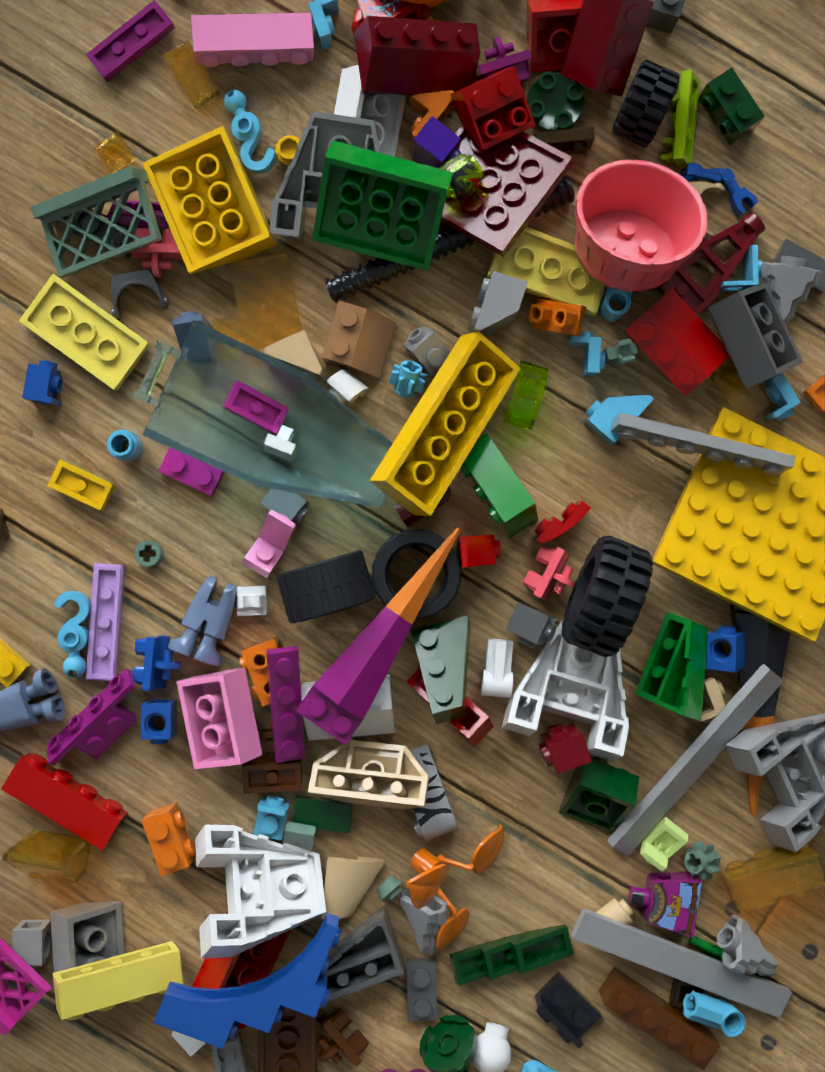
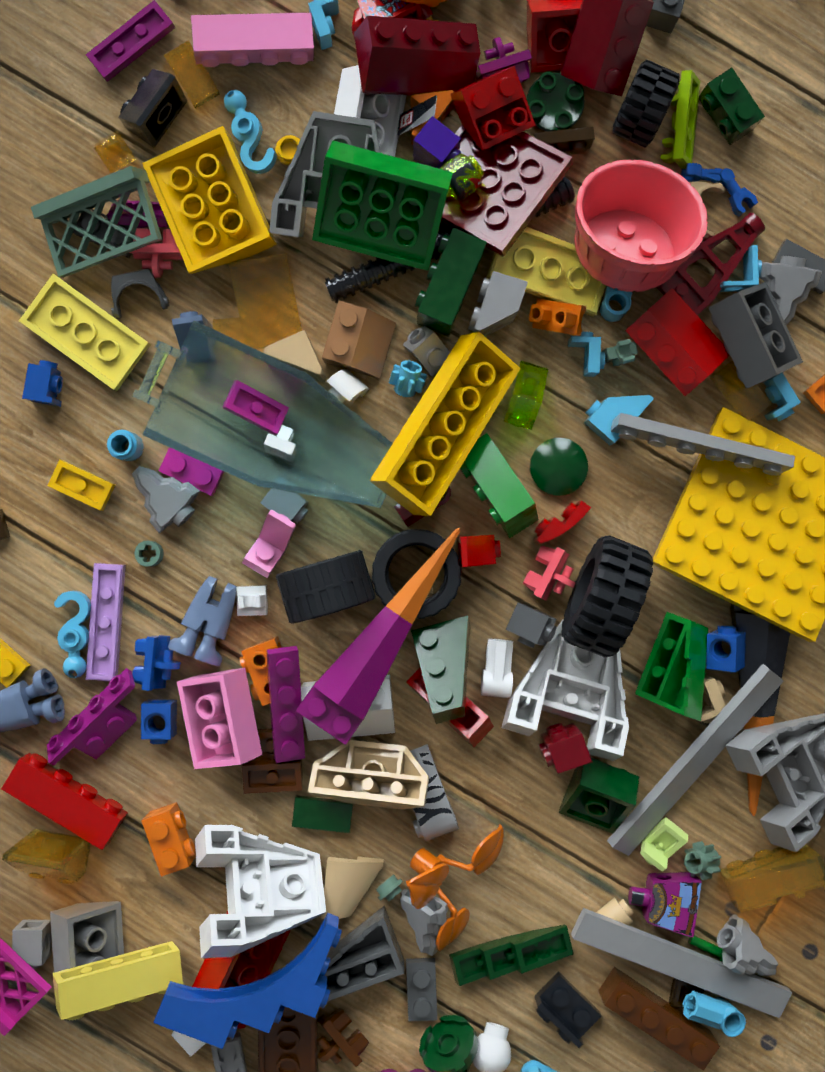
medium azure bracket [253,796,290,840] -> none
sand green tile [284,822,316,851] -> none
none -> black slope [118,69,187,148]
none -> light grey rock [132,466,200,533]
none -> sticker [397,95,437,136]
none -> dark green wedge [414,228,487,337]
none -> dark green dish [530,438,588,496]

